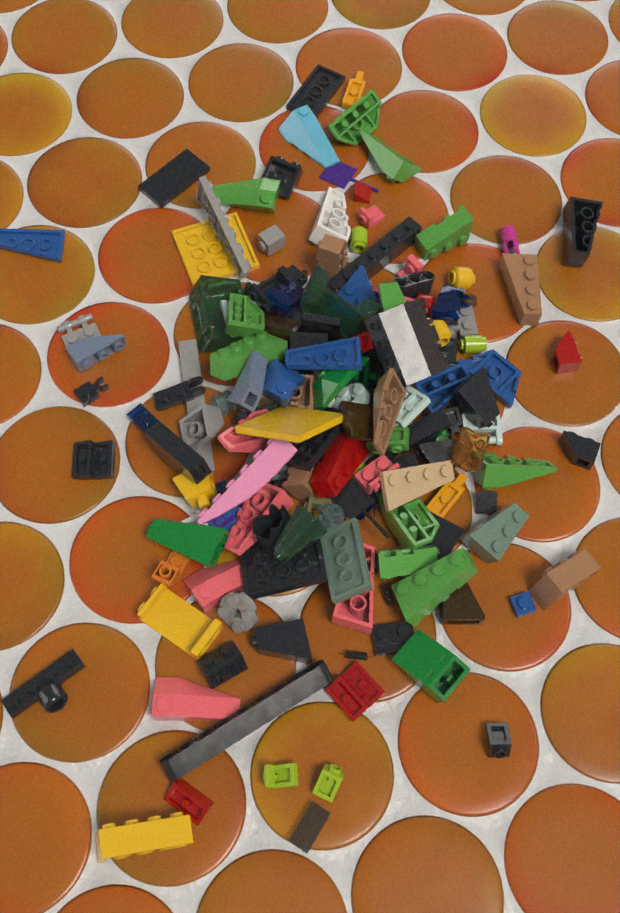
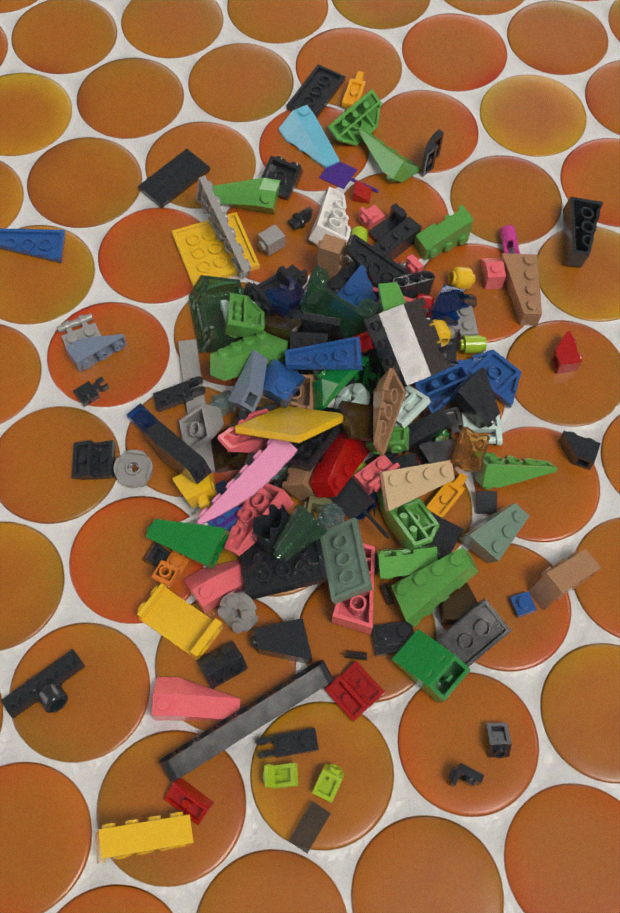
none -> light grey plate [114,450,153,488]
none -> black slope [142,543,171,568]
none -> dark brown slope [211,422,245,473]
none -> black hinge [256,728,319,759]
none -> black piece [288,206,313,230]
none -> black wing [344,234,409,288]
none -> black bracket [369,203,407,242]
none -> black slope [420,129,444,177]
none -> black tile [437,598,512,667]
none -> black bracket [448,763,485,787]
none -> coral slope [480,258,506,289]

